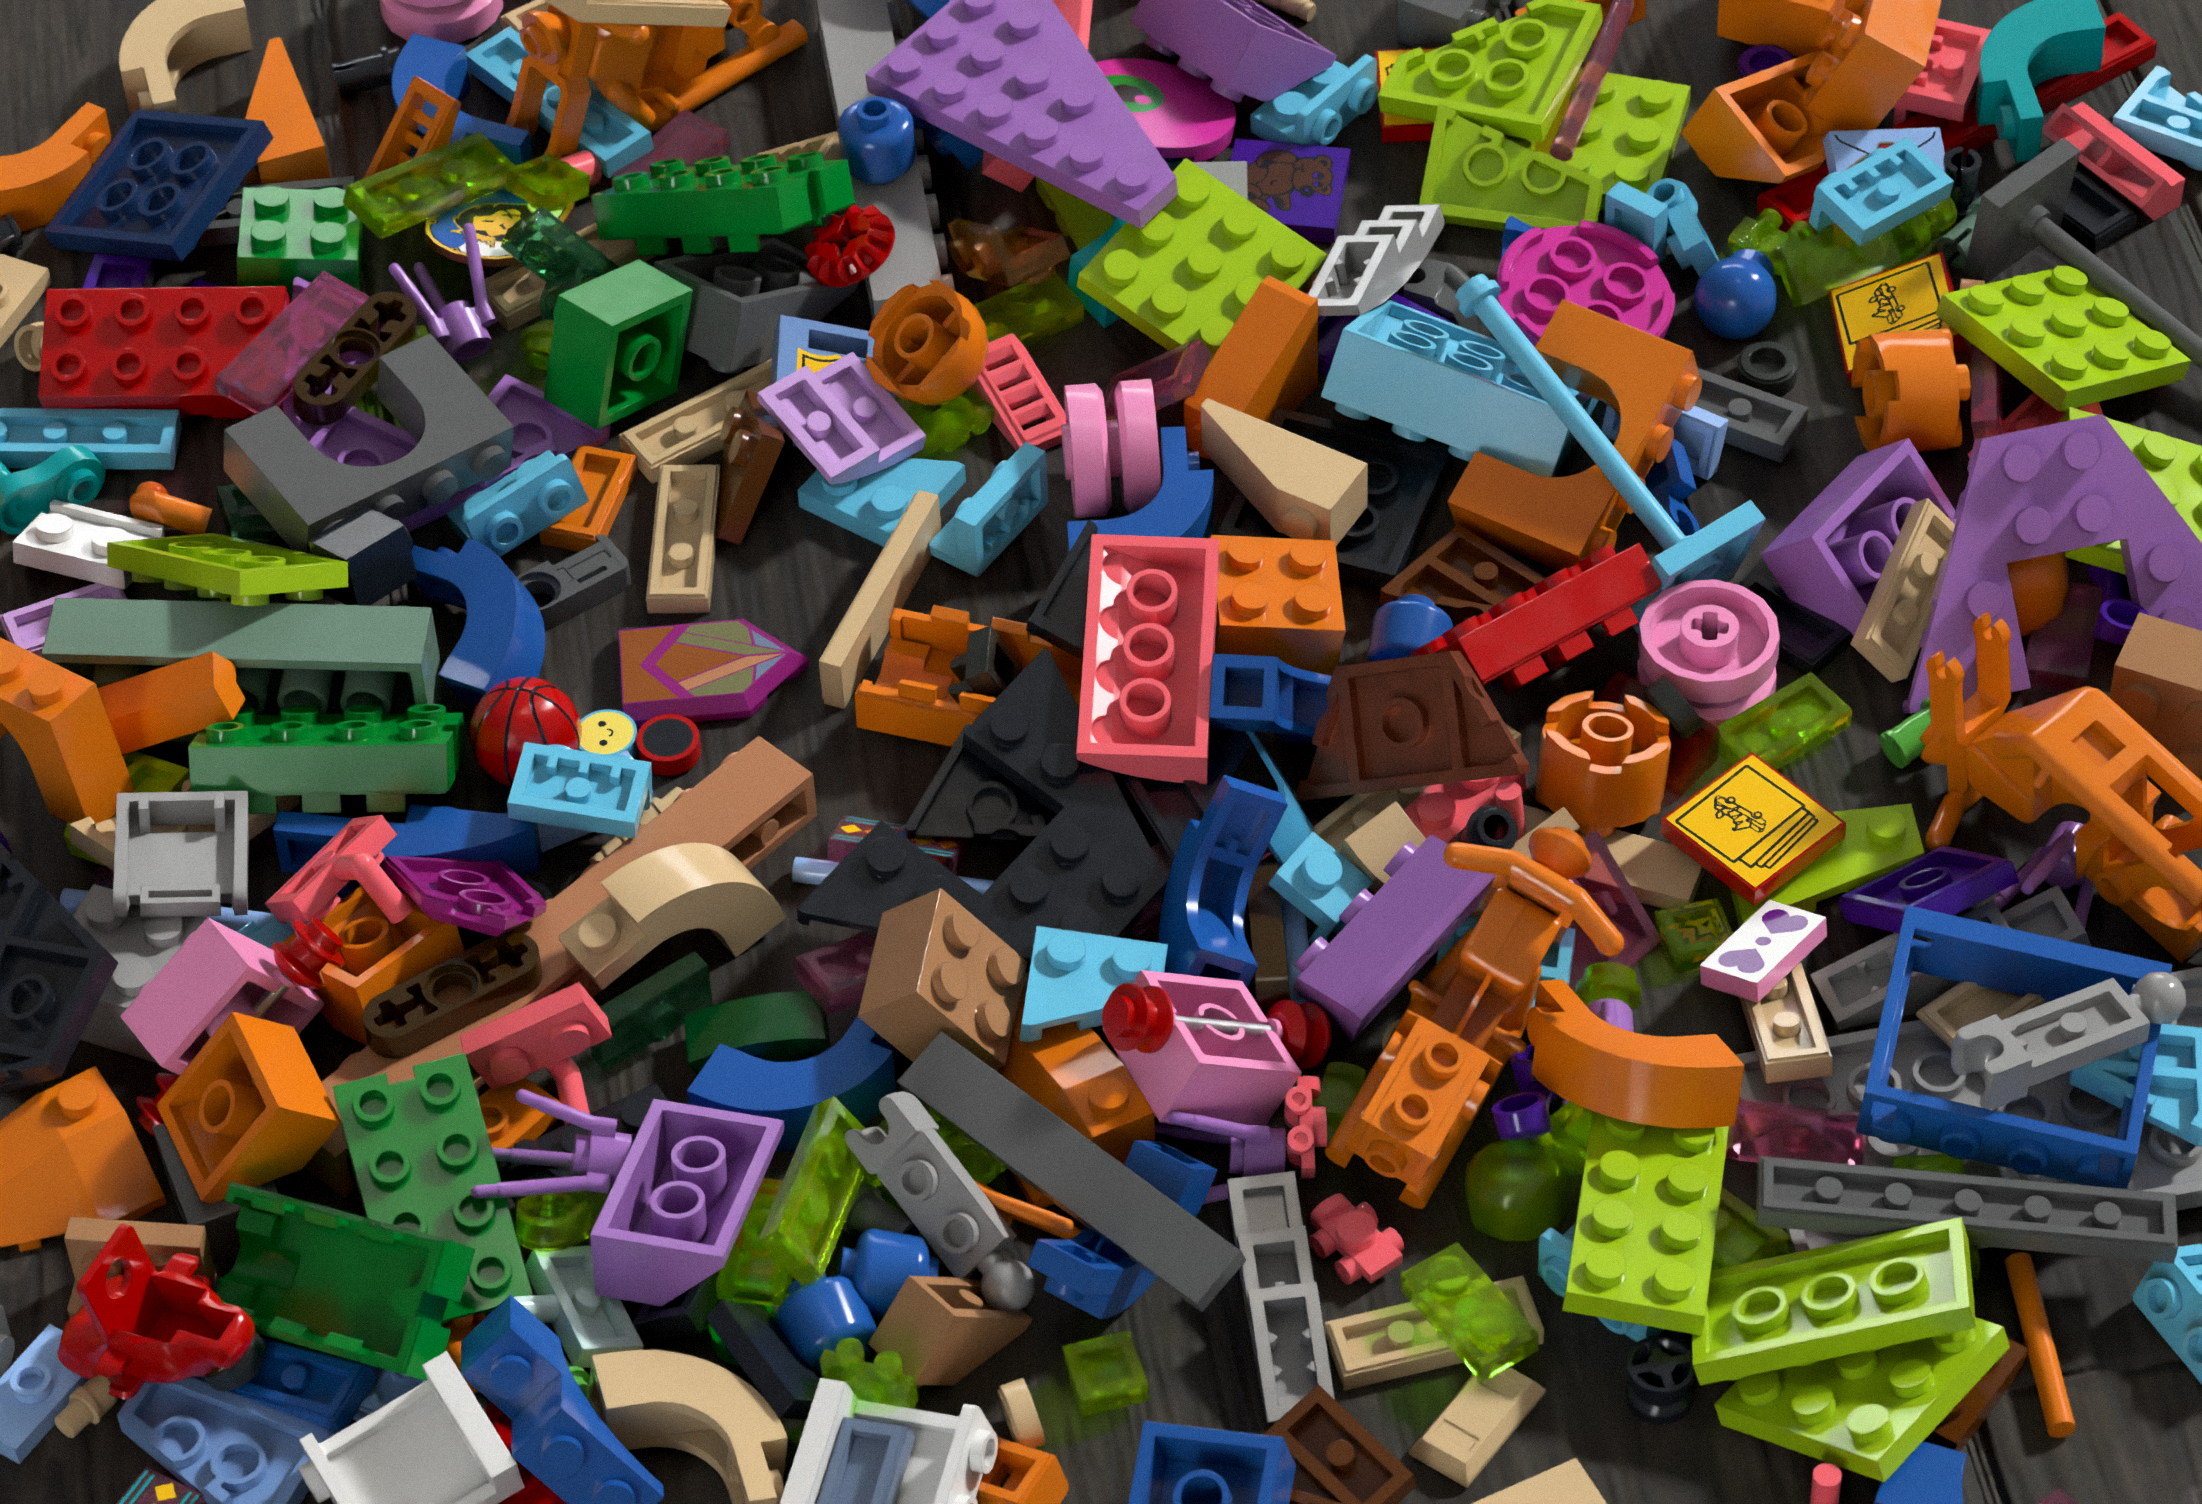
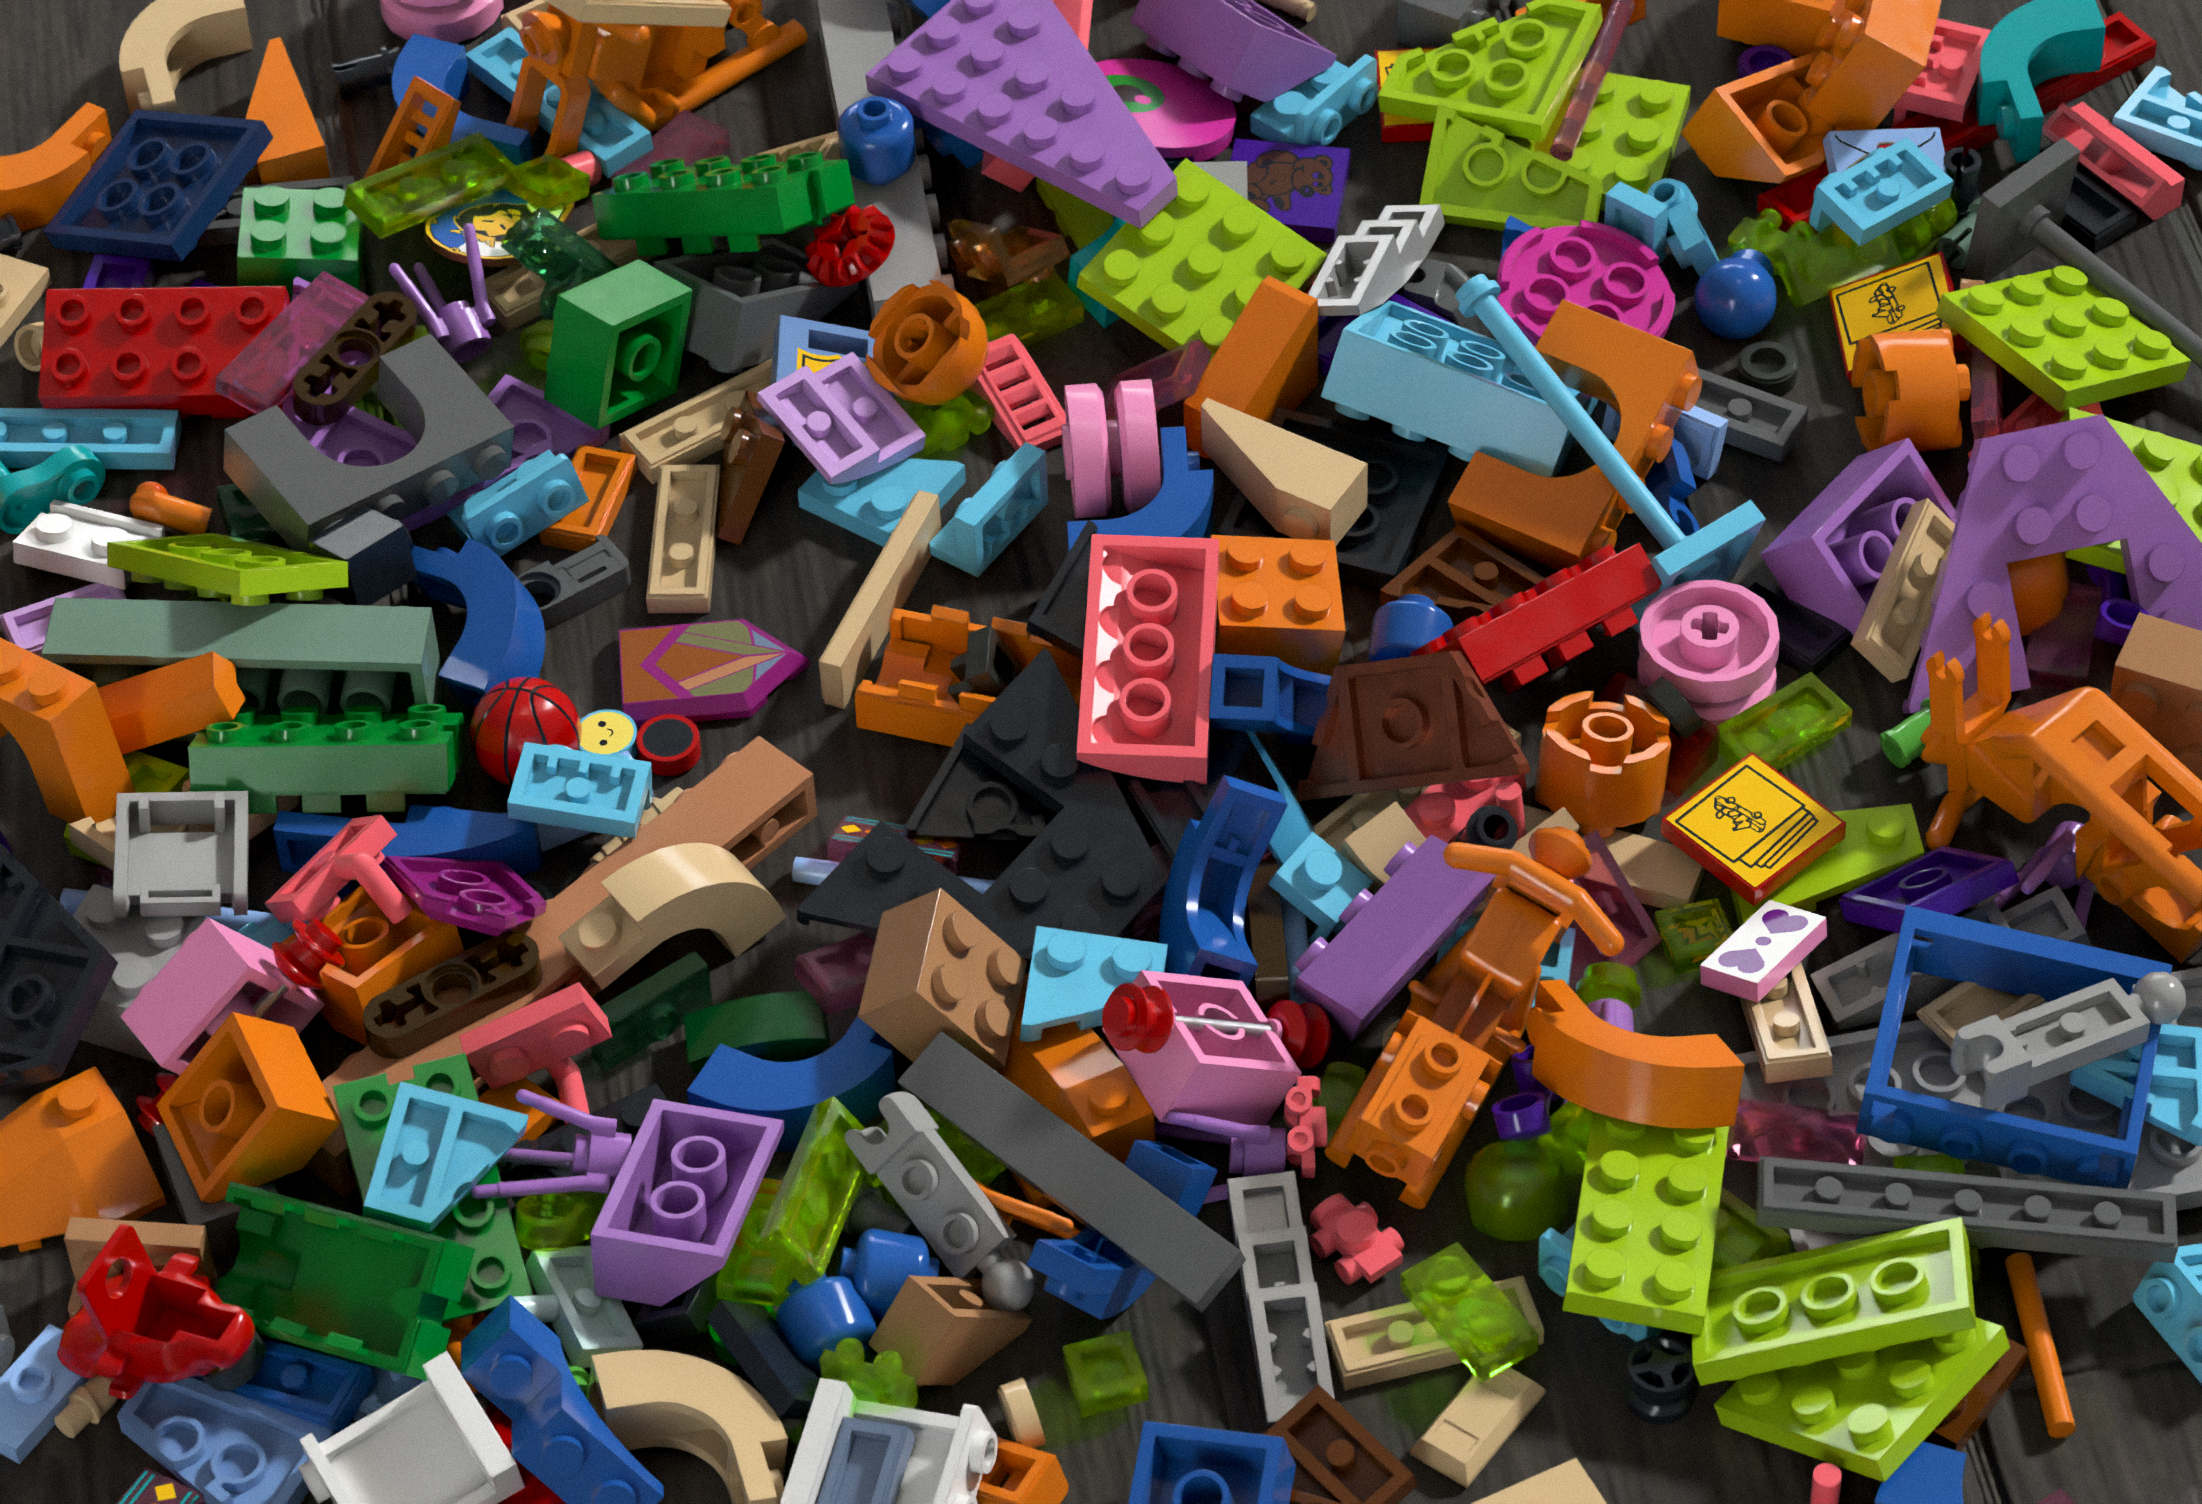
none -> medium azure wing [362,1081,529,1233]

